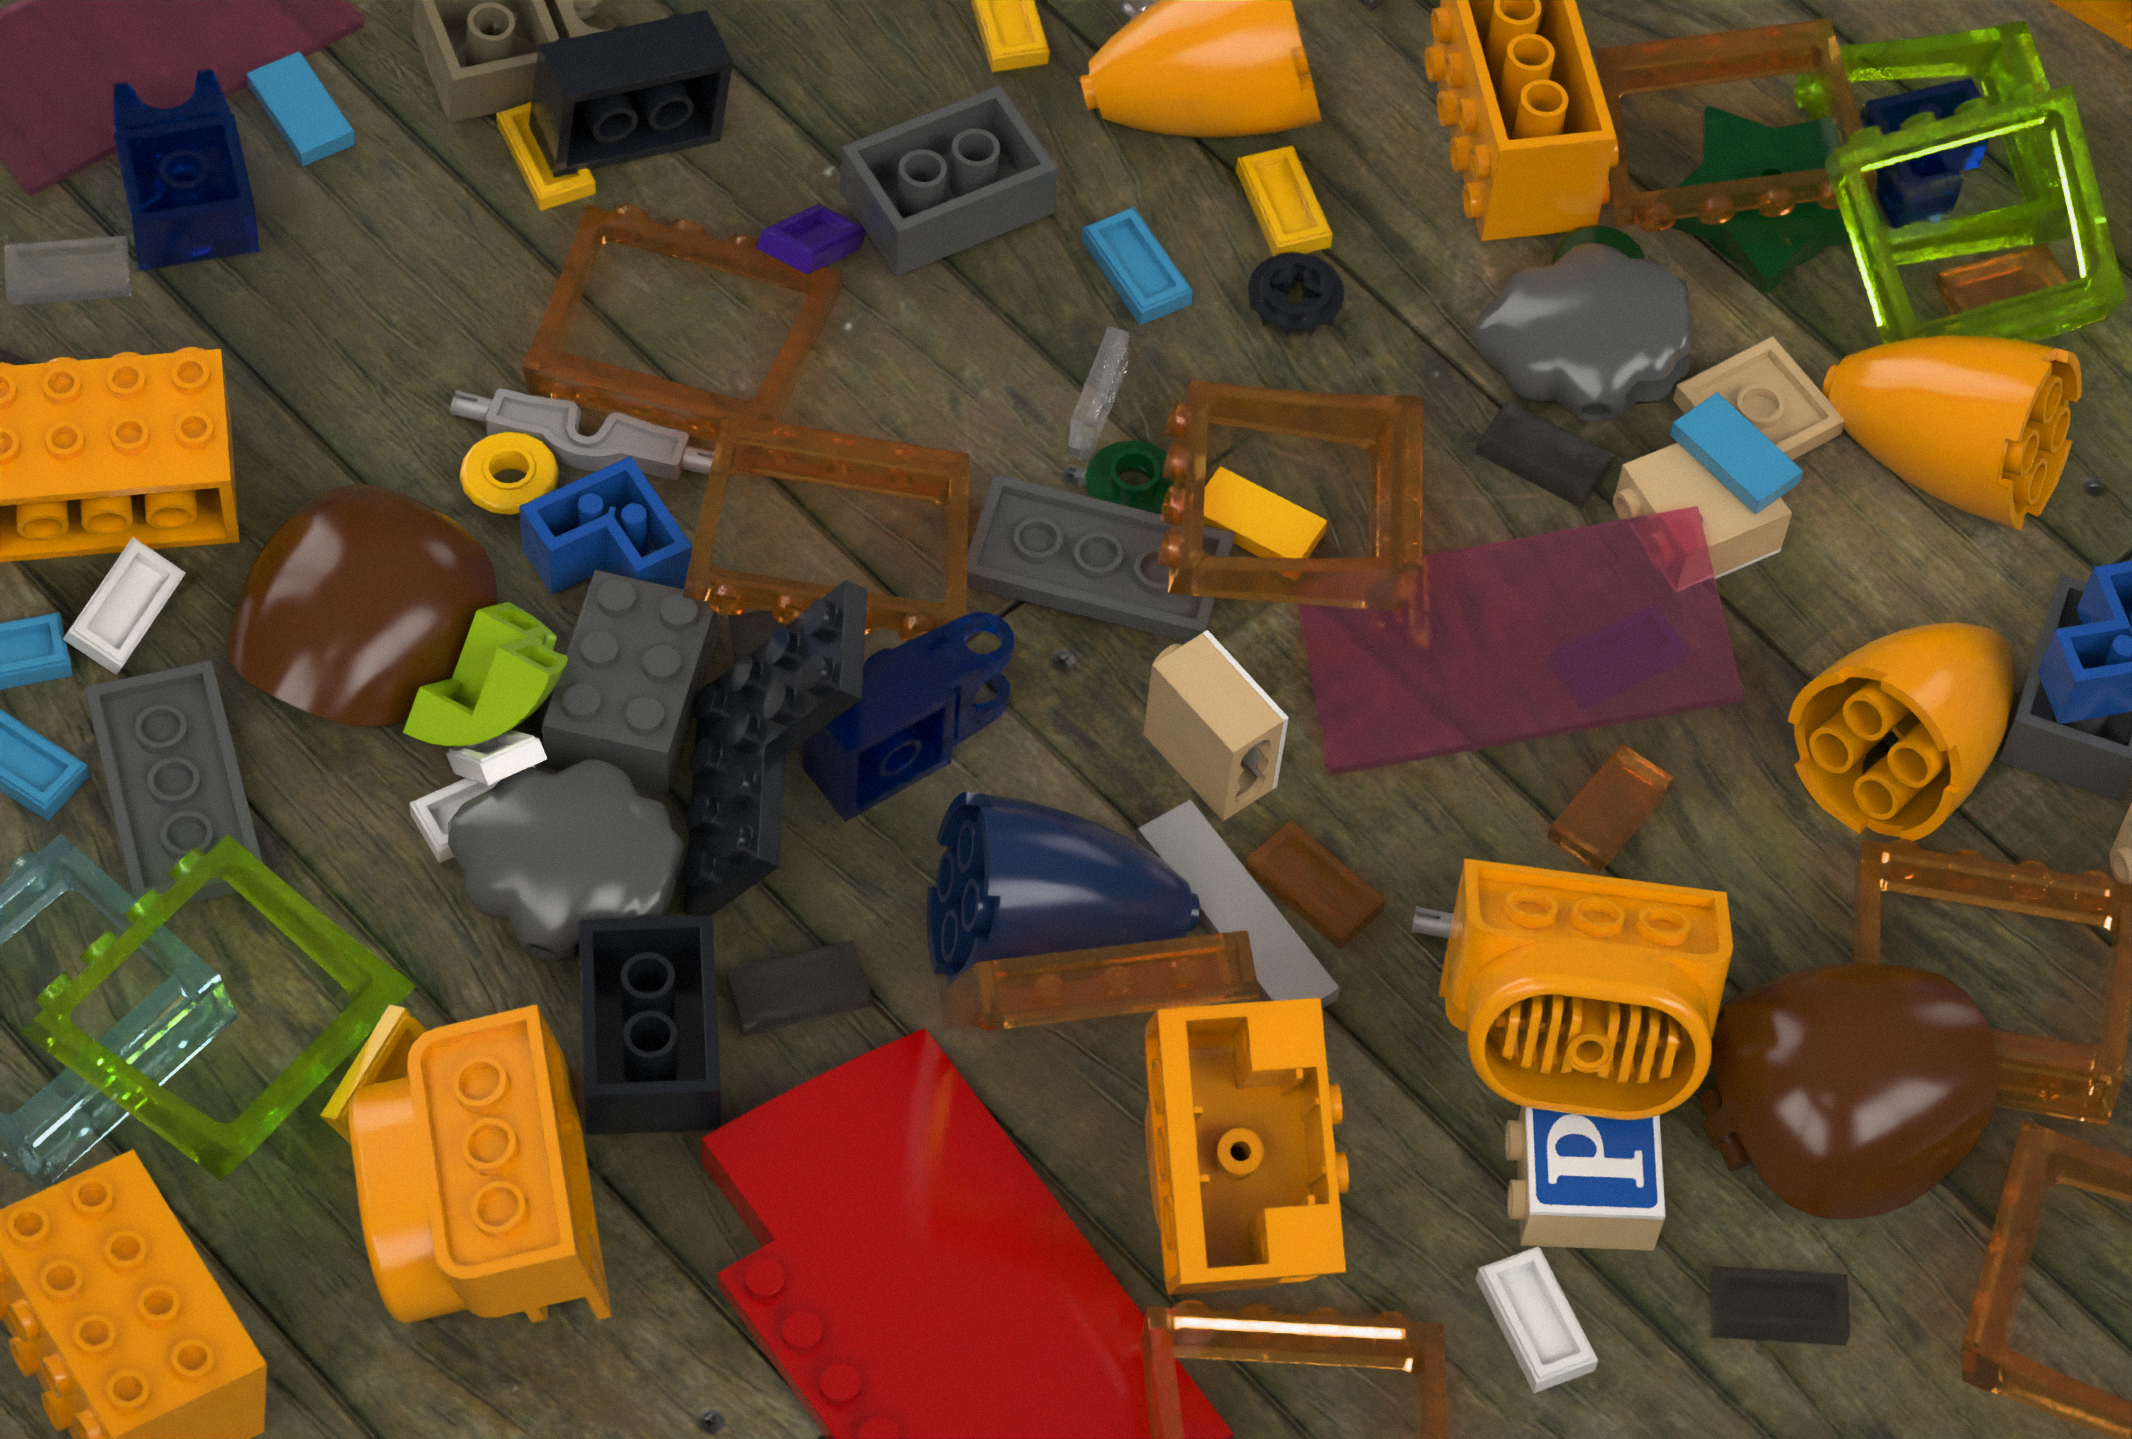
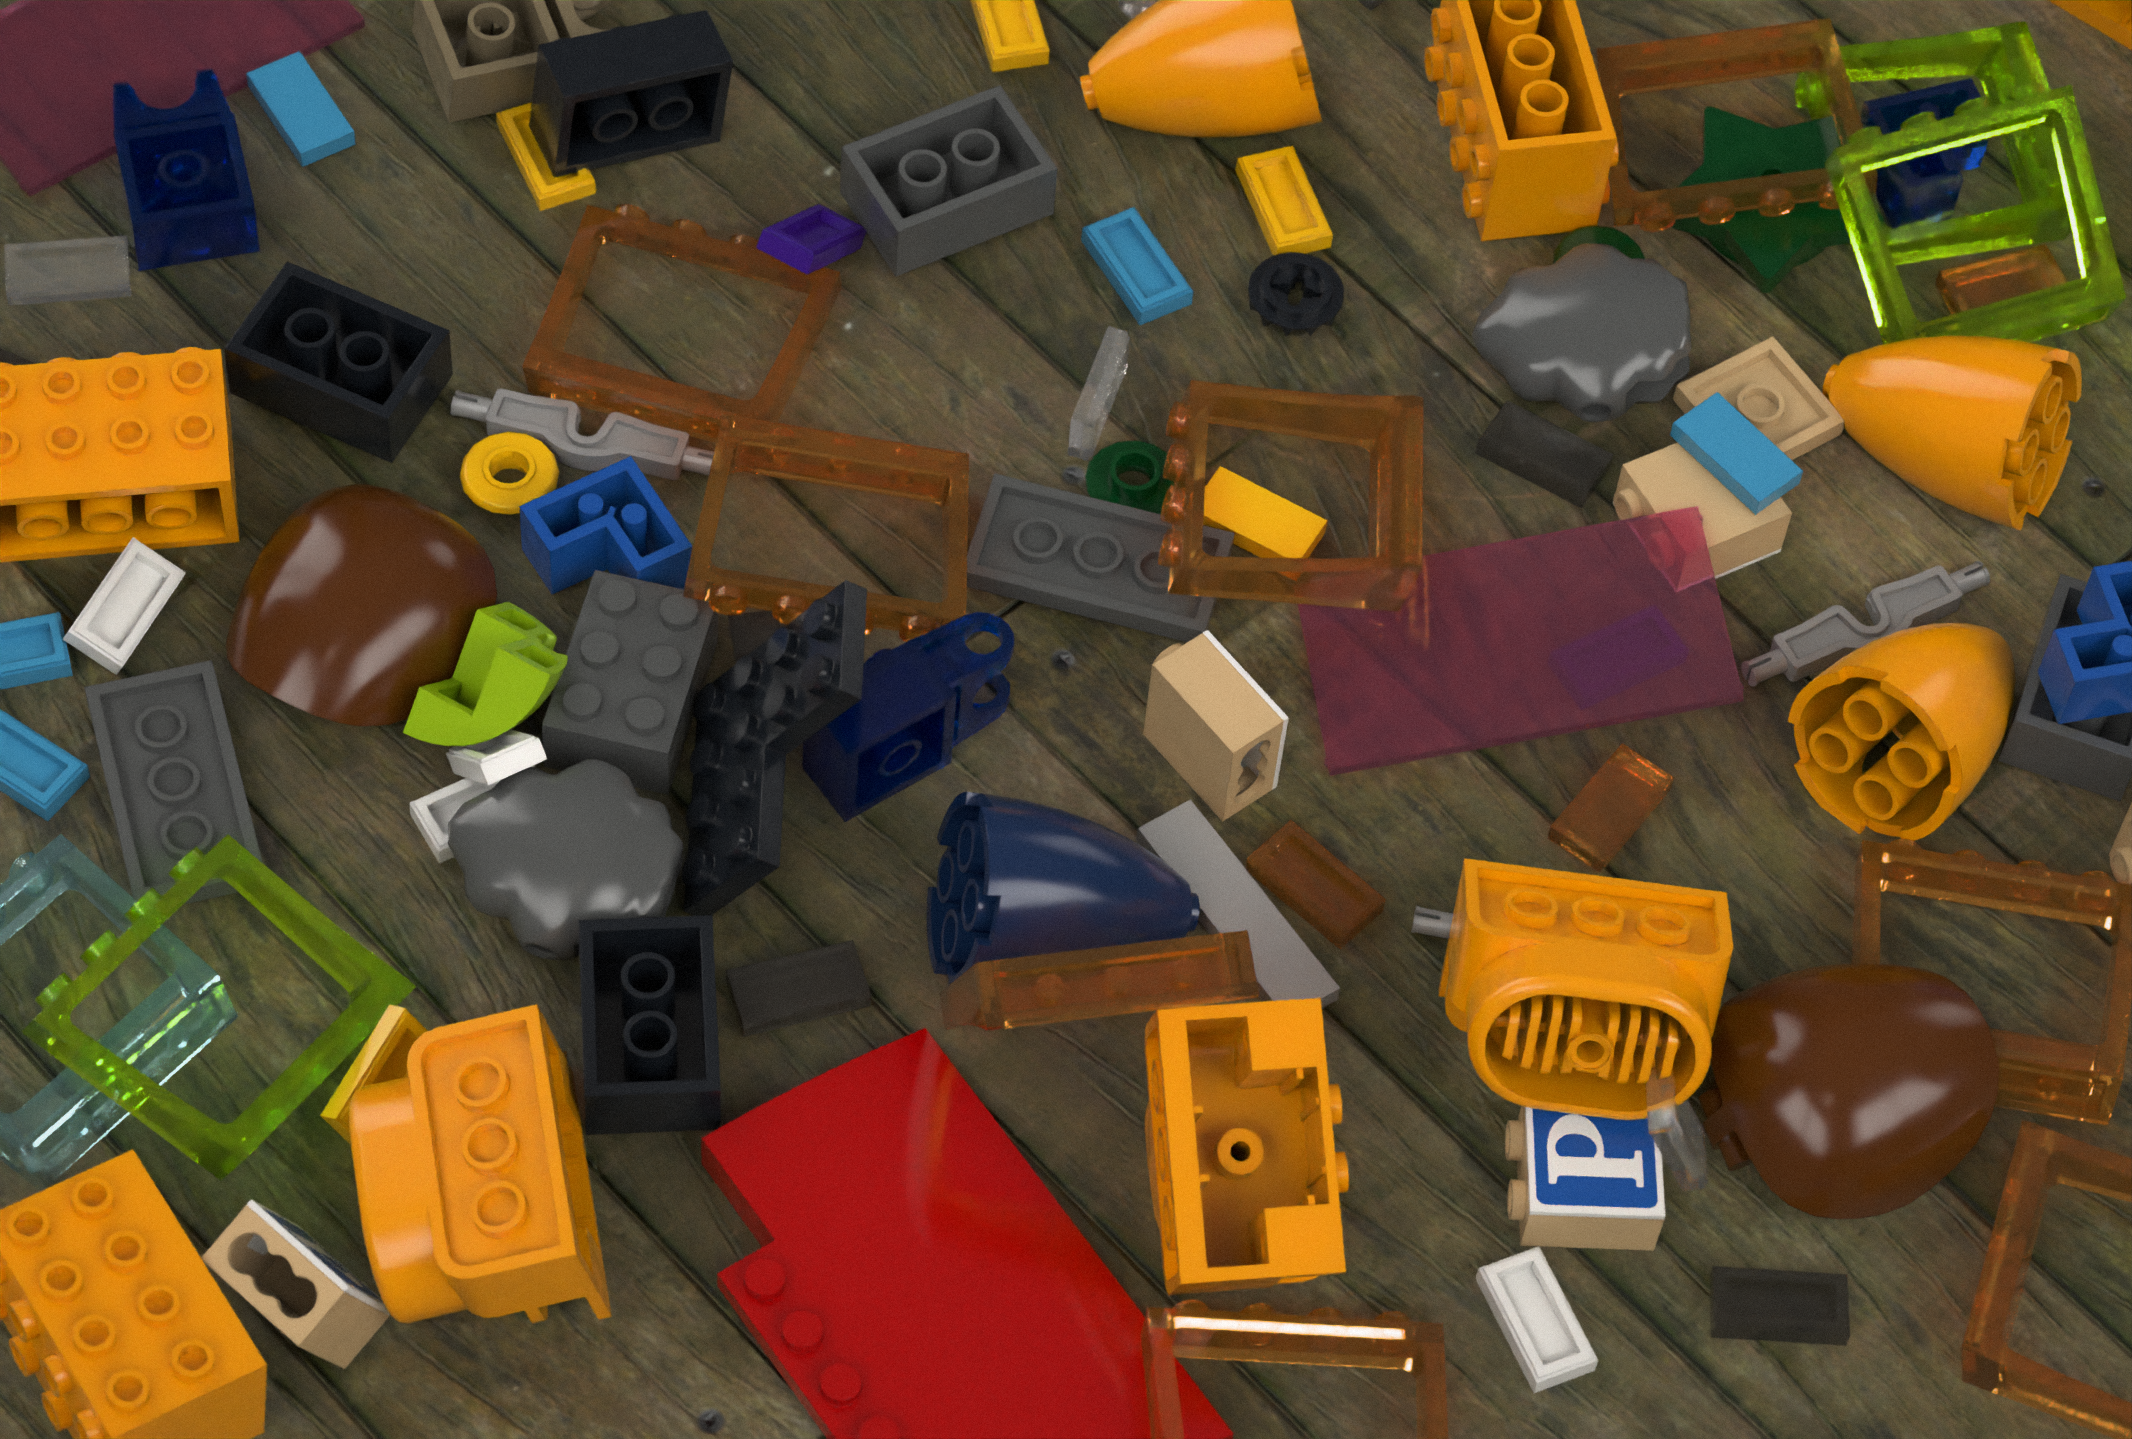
none -> tan piece [201,1199,390,1369]
none -> black brick [224,261,453,463]
none -> clear tile [1646,1070,1708,1191]
none -> light grey piece [1741,561,1990,687]

